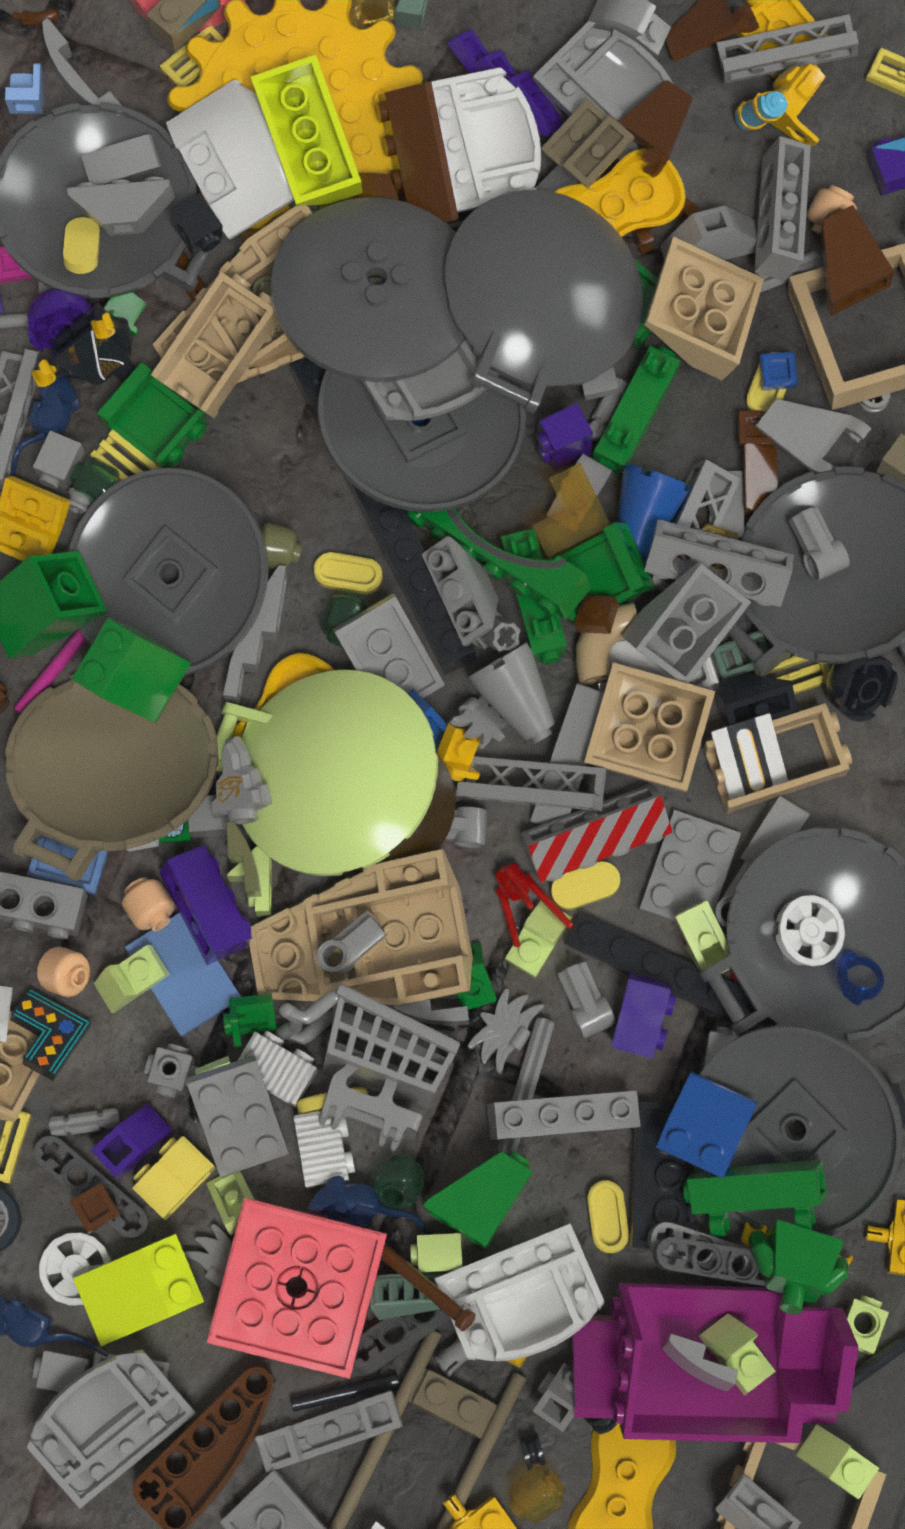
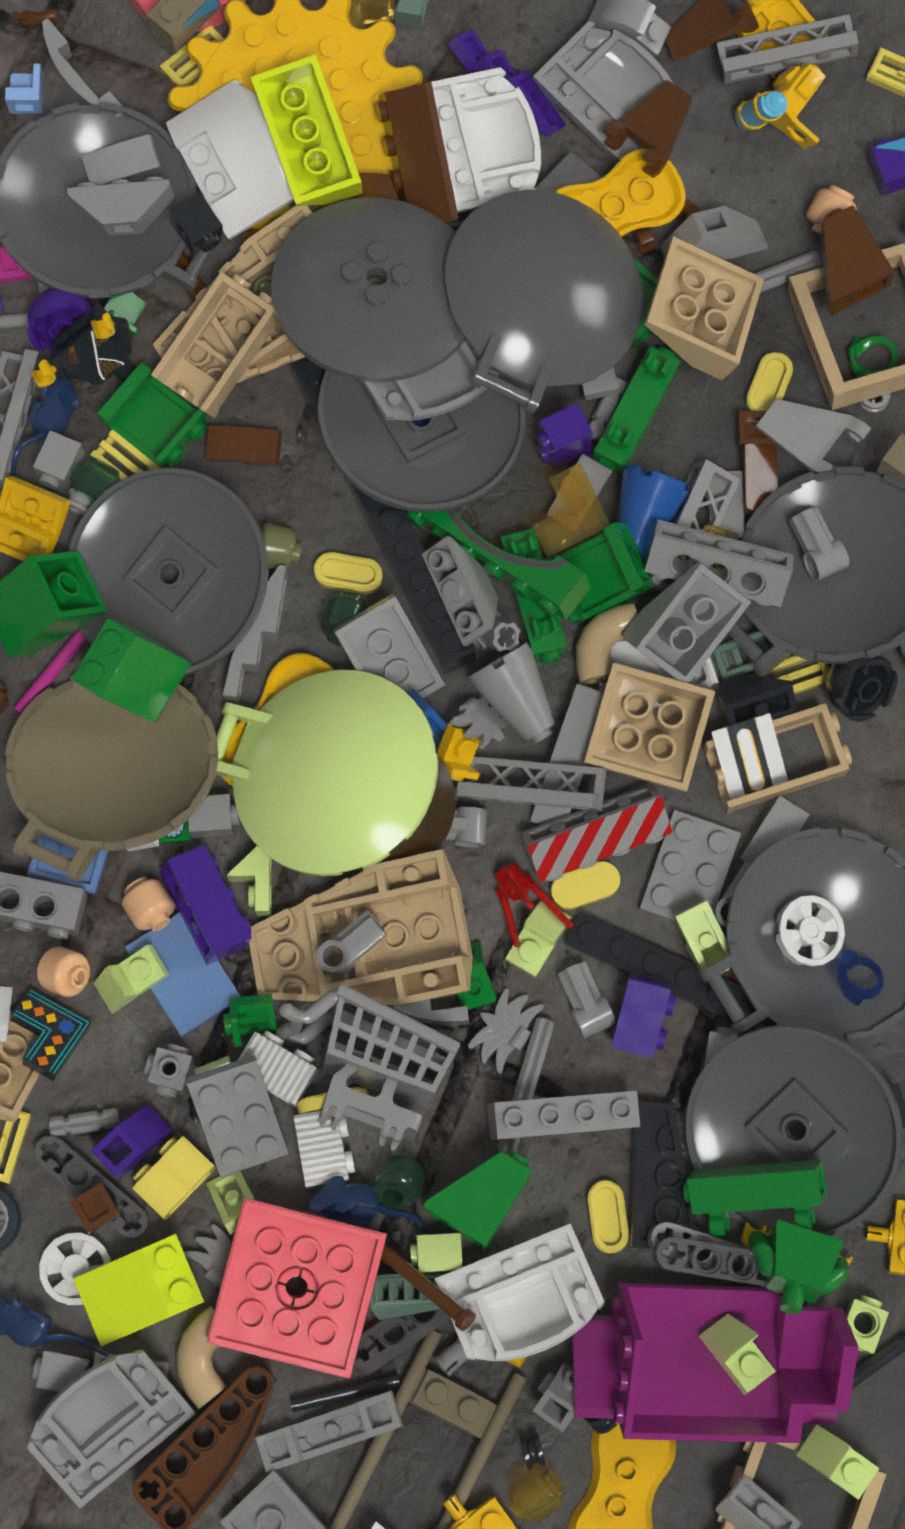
light yellow tile [63,217,100,274] -> none
light grey rock [212,736,272,825] -> none
olive slope [226,822,262,898] -> none
dark tan slope [541,99,635,189] -> none
reddish brown plate [574,595,620,634] -> none
blue slope [656,1072,758,1178] -> none
light grey slope [662,1334,738,1392] -> none
light grey brick [754,136,811,281] -> none
blue tile [759,352,798,391] -> none
none -> tan cylinder [176,1306,227,1410]
none -> reddish brown slope [205,425,282,466]
none -> green piece [848,335,898,378]

